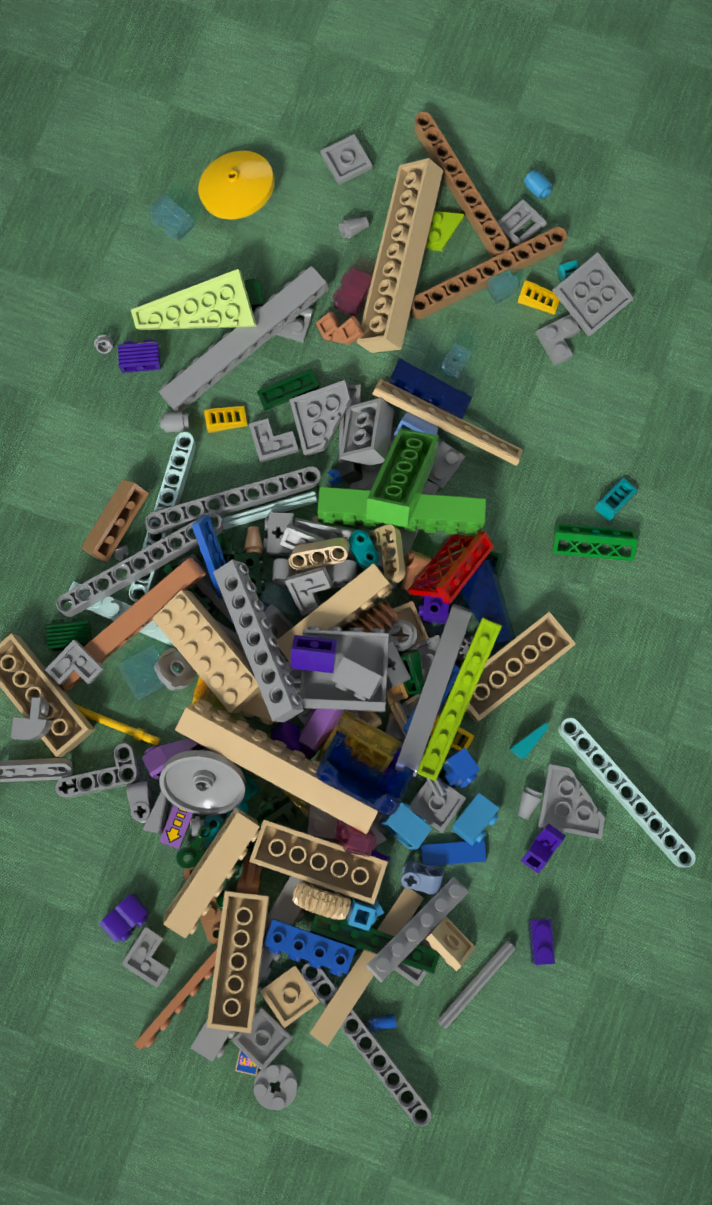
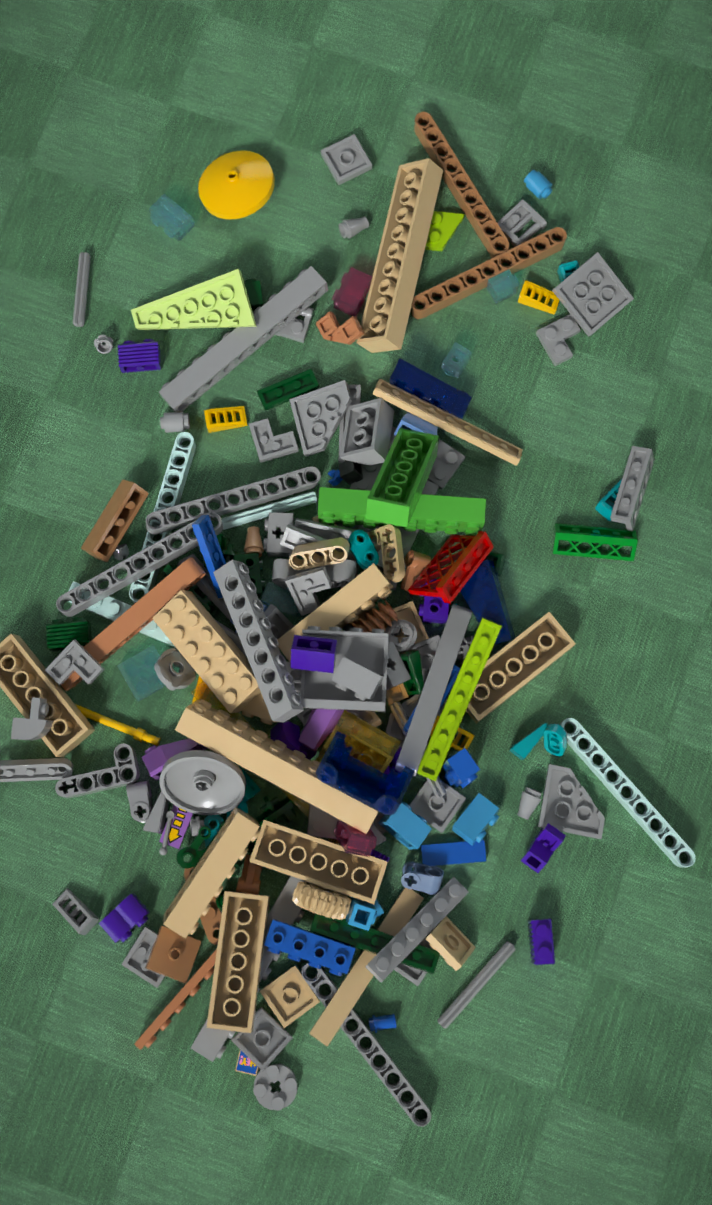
none -> light grey slope [52,888,99,935]
none -> light grey axle [73,252,91,327]
none -> medium nougat plate [145,926,202,983]
none -> light grey hinge [159,811,175,855]
none -> teal plate [543,724,567,756]
none -> light grey fence [610,446,654,532]

